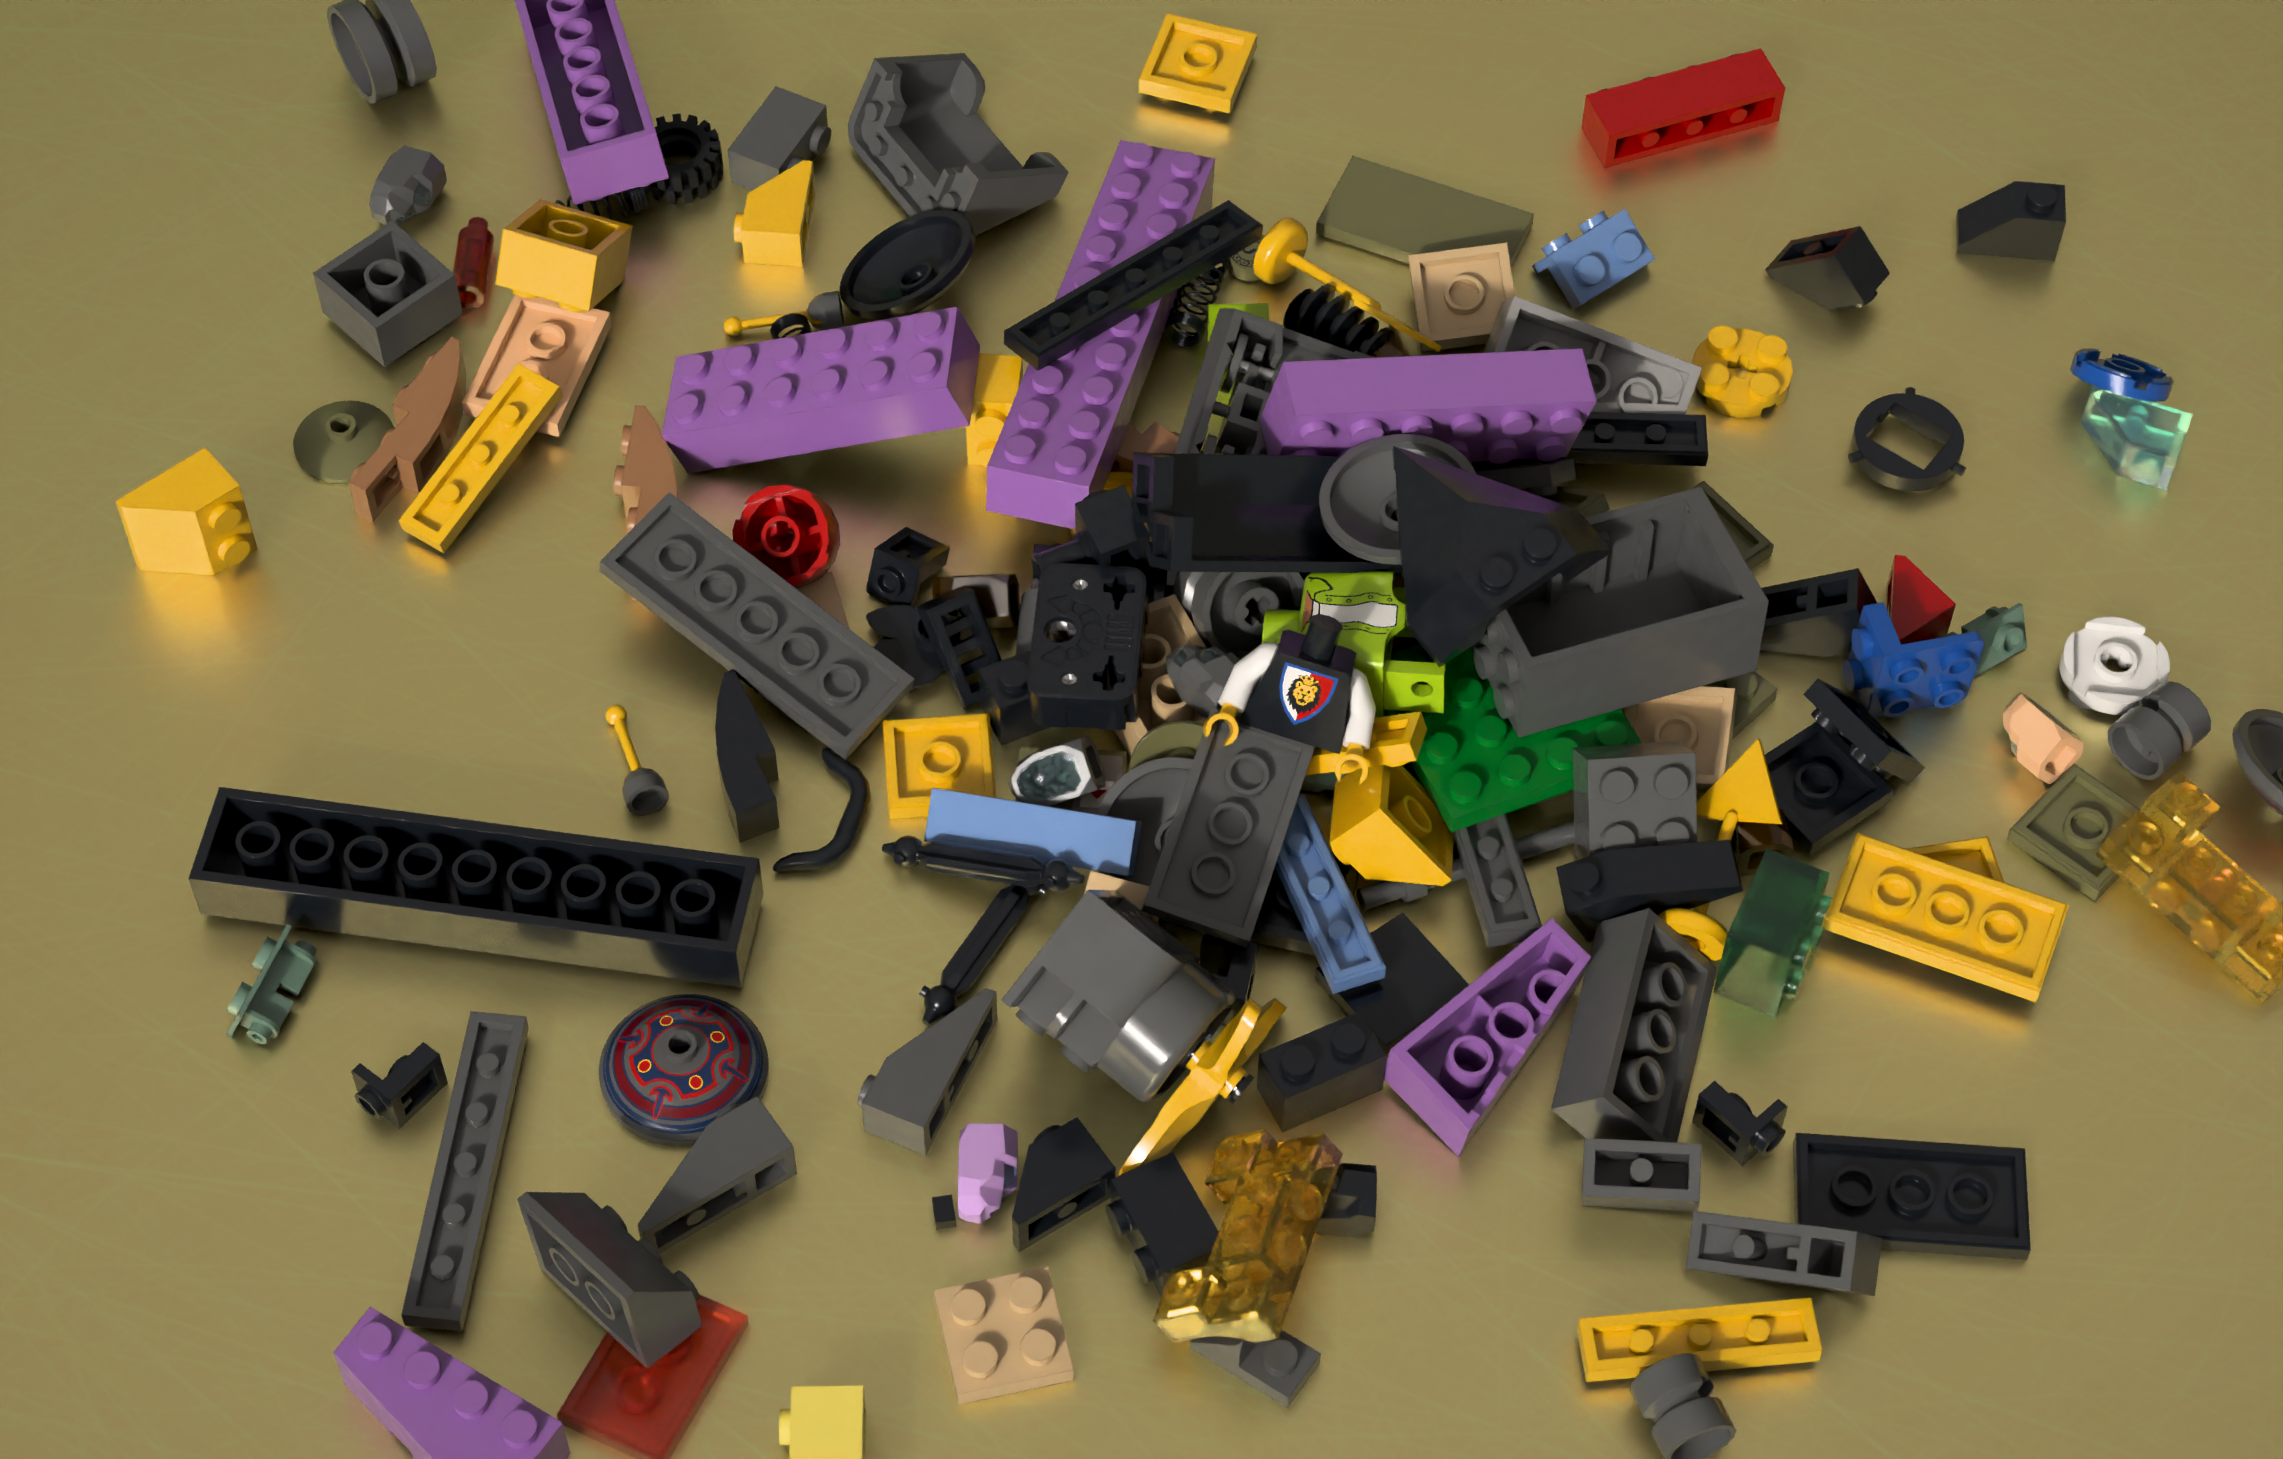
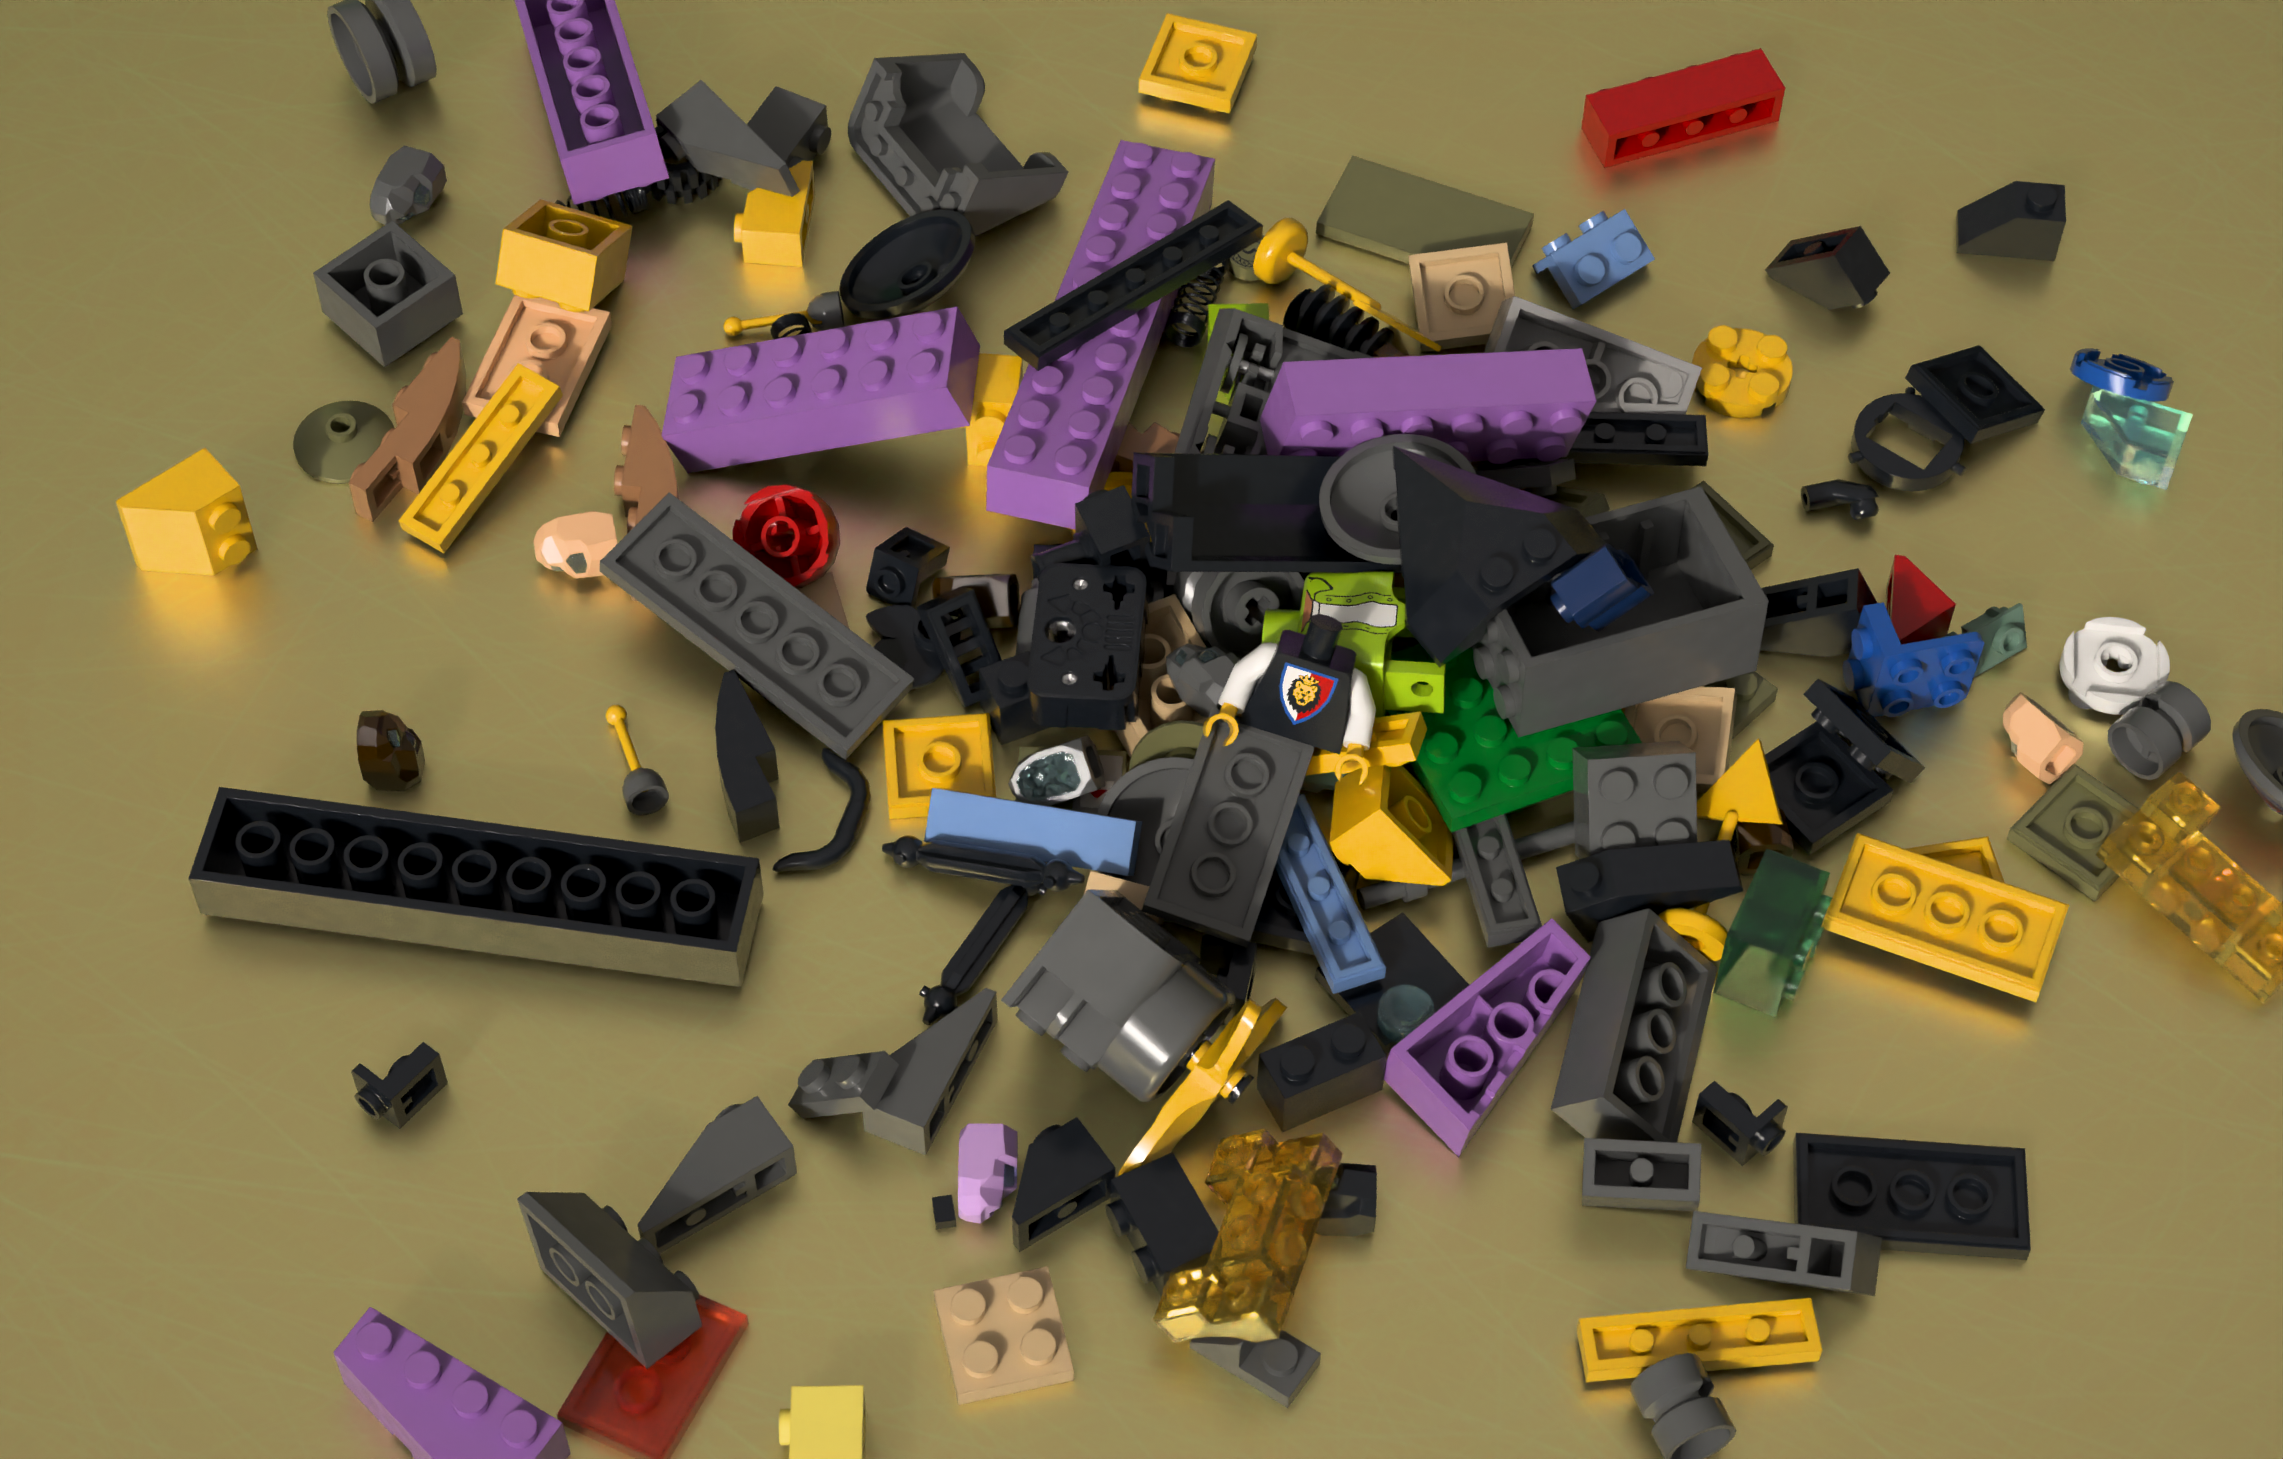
sand green hinge [226,924,317,1044] -> none
dark grey plate [401,1011,529,1331] -> none
clear red cylinder [453,217,494,309] -> none
dish [599,994,769,1147] -> none
none -> dark brown rock [357,710,425,791]
none -> light nougat rock [533,511,618,579]
none -> dark grey slope [656,80,800,197]
none -> dark grey plate [788,1051,899,1119]
none -> clear light blue tile [1377,985,1434,1042]
none -> dark blue brick [1550,543,1654,632]
none -> black arm [1801,479,1879,520]
none -> black tile [1905,345,2045,444]

